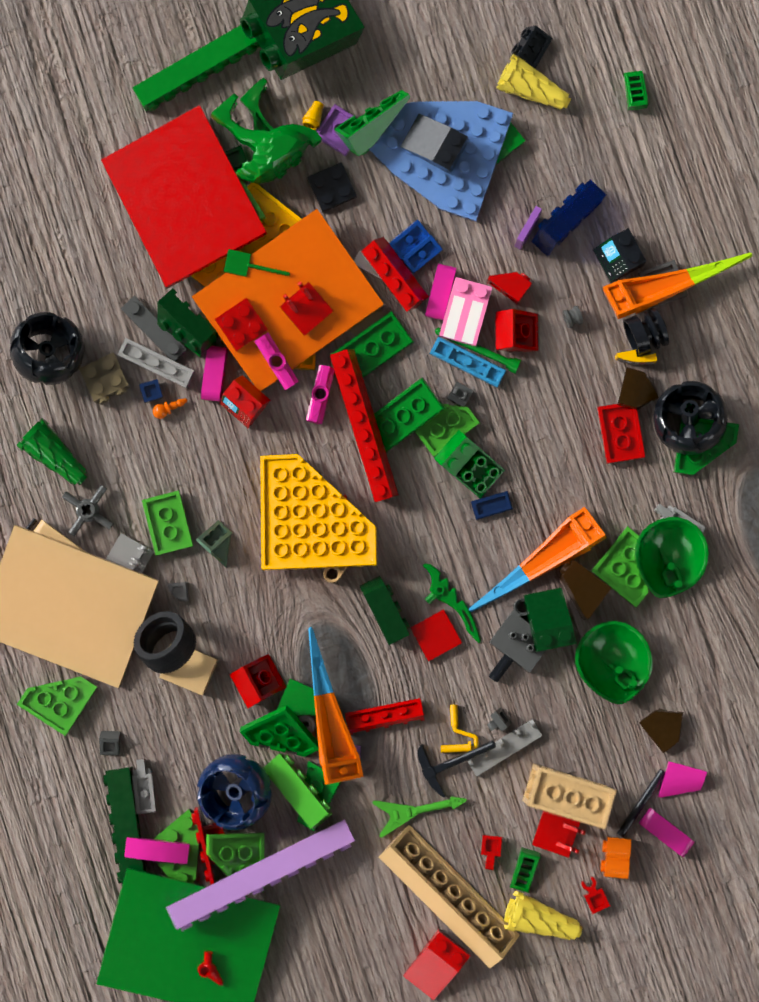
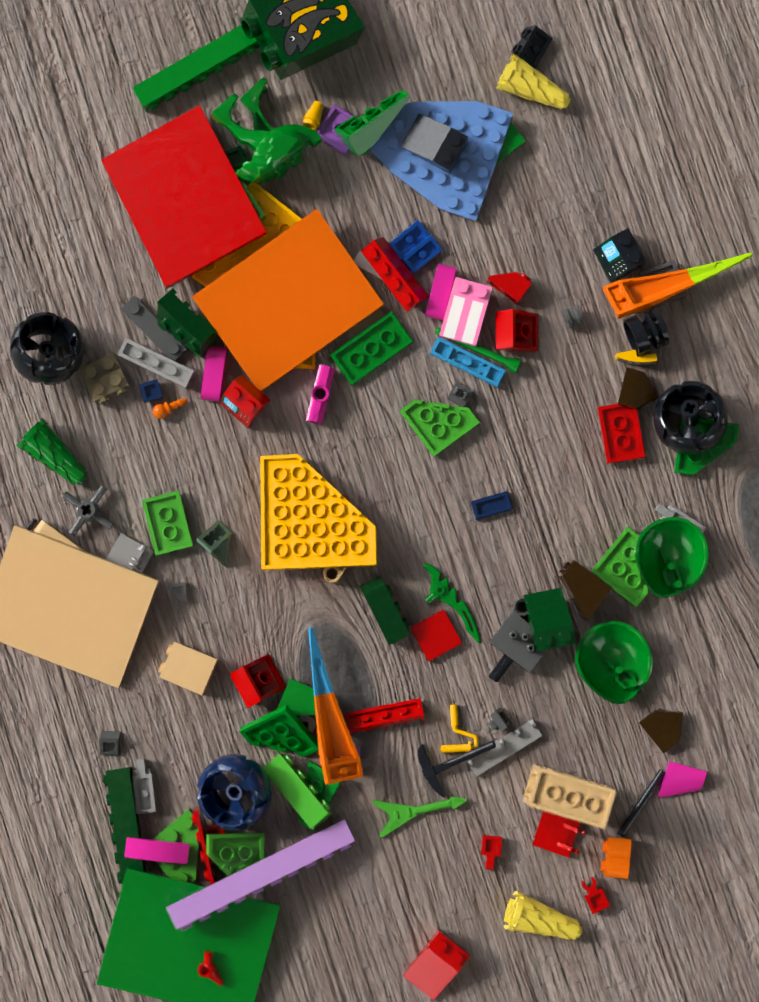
bright green plate [17,676,98,736] -> none
black tyre [133,611,196,674] -> none
red plate [215,298,268,351] -> none
green piece [224,249,290,277] -> none
dark pink piece [254,332,299,390] -> none
red plate [280,281,333,336] -> none
black plate [307,162,357,213] -> none
red brick [330,349,399,502] -> none
green tile [374,377,445,453] -> none
tan slope [379,825,520,968] -> none
green slope [434,430,505,498] -> none
orange plate [469,507,607,612] -> none
green slope [510,847,540,893] -> none
medium lavender tile [515,206,542,250] -> none
clear blue wedge [531,179,606,257] -> none
green slope [624,71,648,110] -> none
dark pink beam [639,808,695,858] -> none

